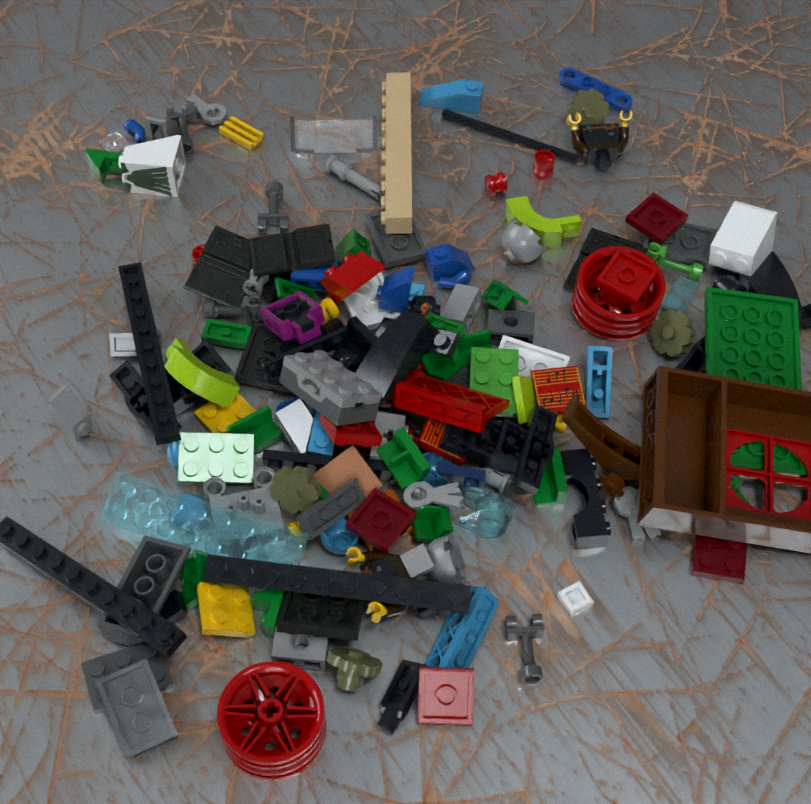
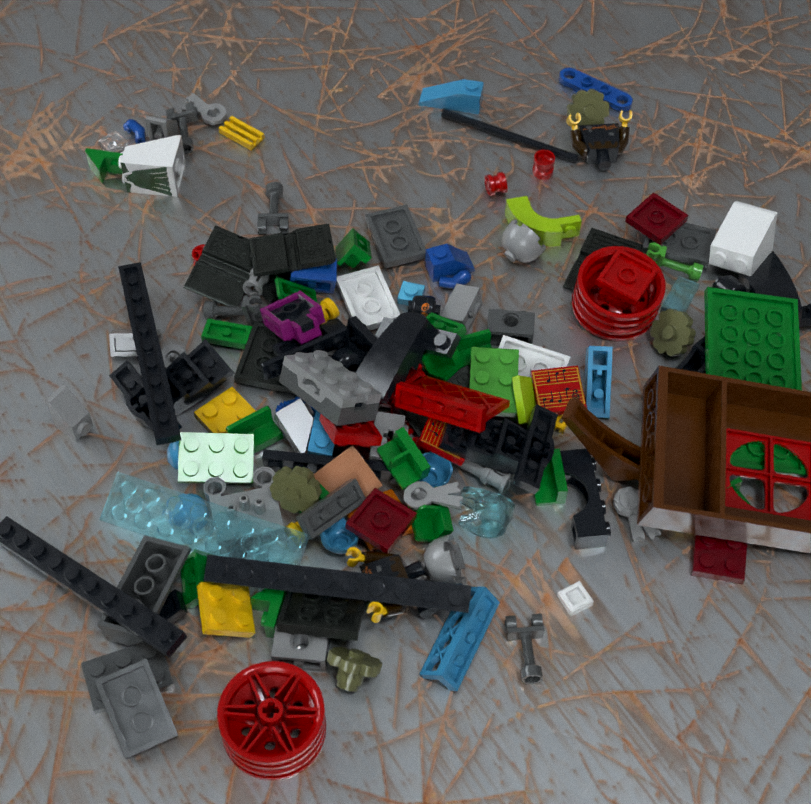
lime arch [164,337,240,407] -> none
clear windscreen [290,116,377,159] -> none
red slope [320,251,386,303] -> none
light grey pin [325,154,384,200] -> none
blue slope [376,266,415,313] -> none
black hinge [378,659,427,735] -> none
tan brick [381,73,413,234] -> none
light grey tile [400,544,436,579] -> none
tile [418,666,475,725] -> none
dark blue wing [436,462,486,497] -> none
green panel [482,279,529,311] -> none
reddish brown plate [599,473,625,497] -> none

